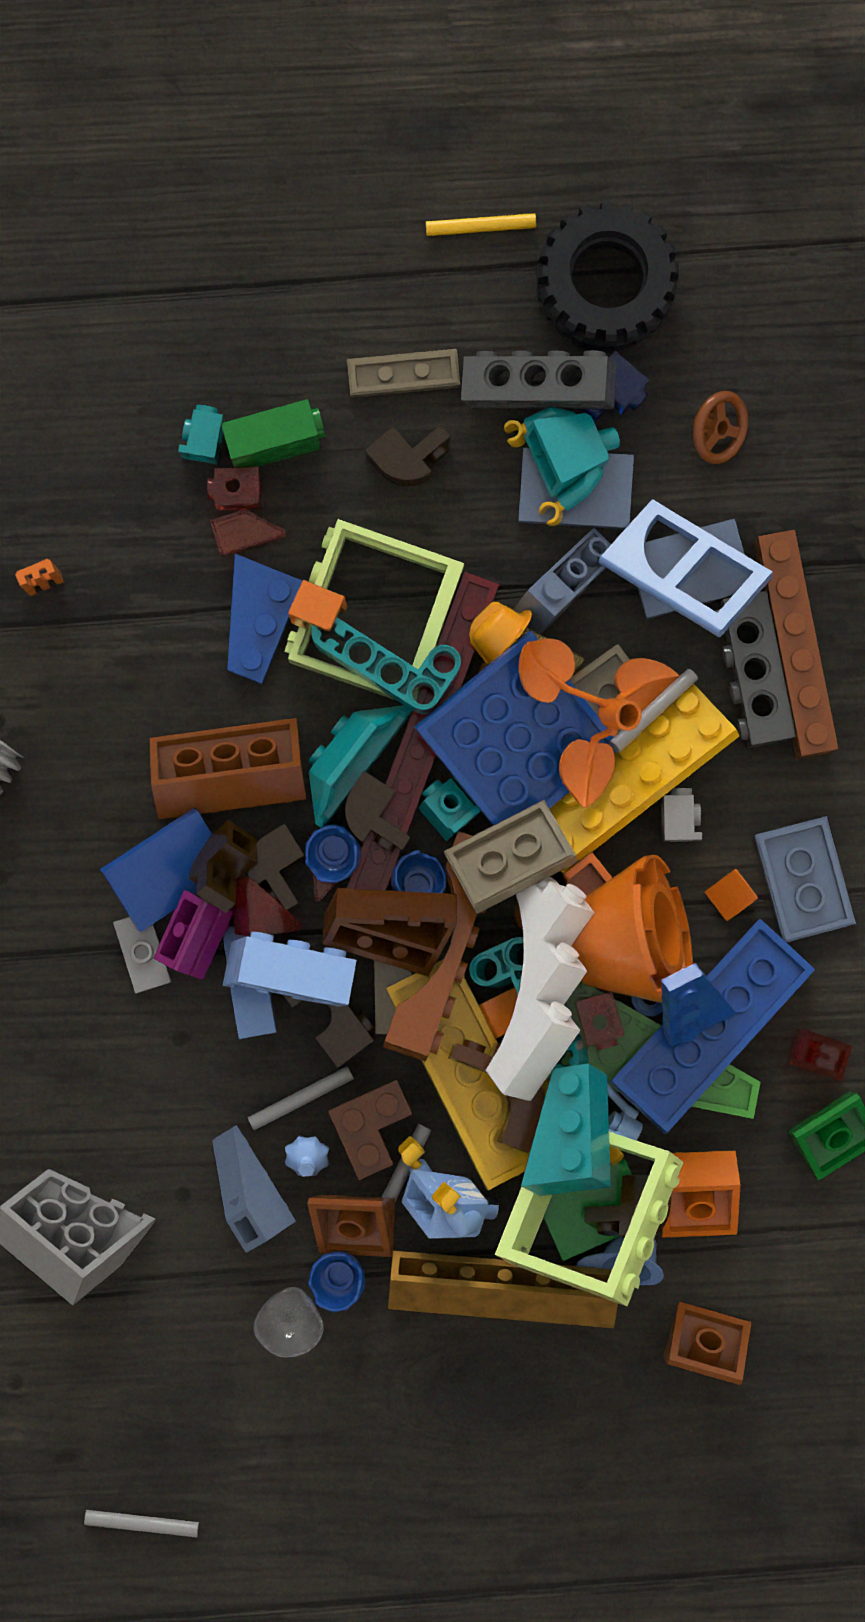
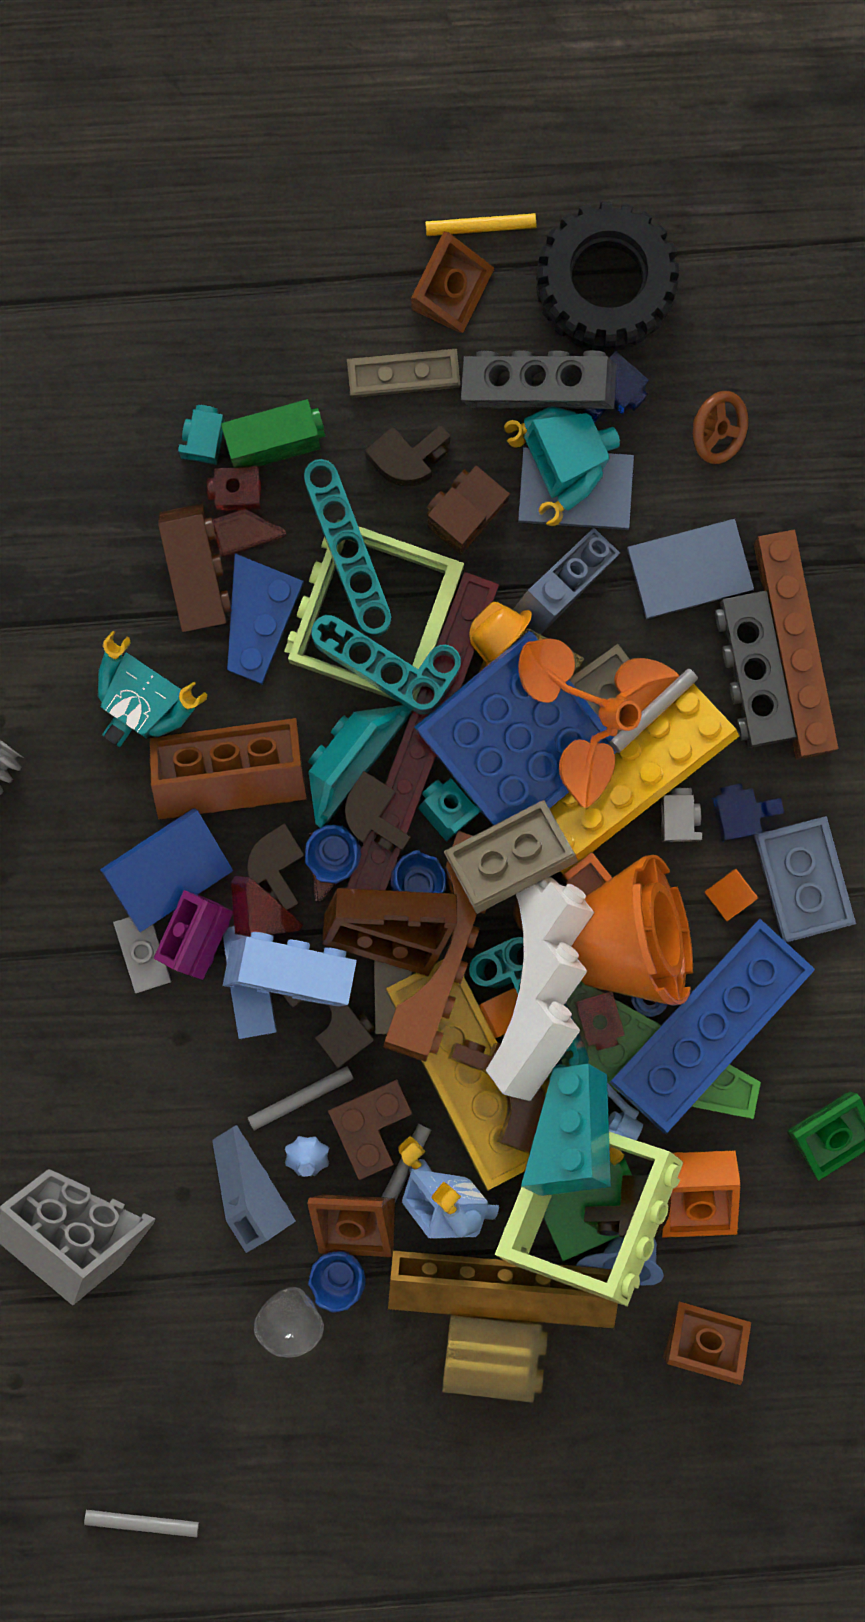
orange tile [15,559,64,596] -> none
dark brown brick [189,820,257,913] -> none
orange panel [288,580,347,631] -> none
window [598,499,772,637] -> none
blue wing [661,963,737,1046] -> none
clear red slope [786,1029,852,1081] -> none
none -> teal torso [98,631,207,747]
none -> reddish brown wedge [158,503,232,632]
none -> teal beam [304,459,391,638]
none -> dark orange slope [411,231,495,333]
none -> reddish brown brick [427,466,510,556]
none -> clear yellow brick [443,1315,548,1402]
none -> clear blue brick [713,784,784,842]

